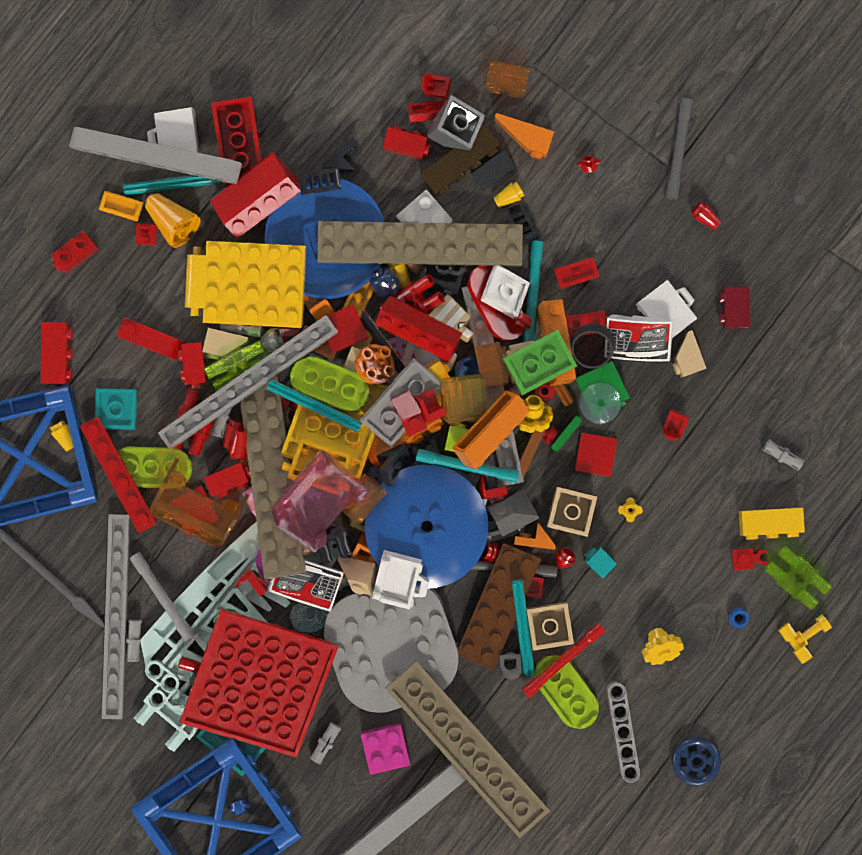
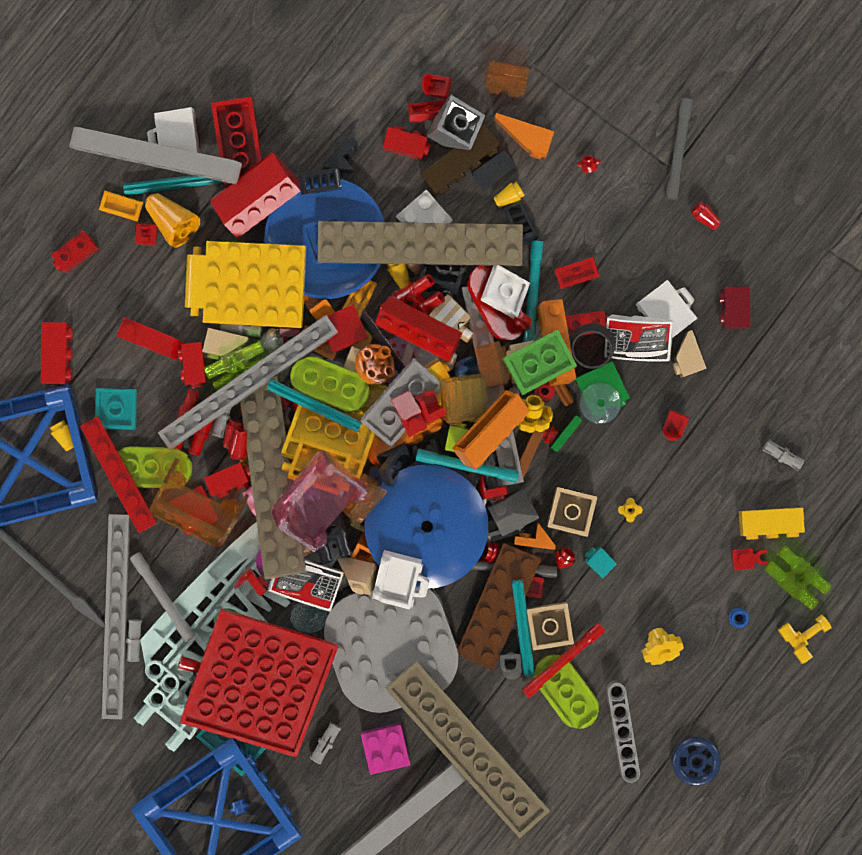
dark blue head [369,267,400,298] -> none
red piece [574,433,617,477] -> none

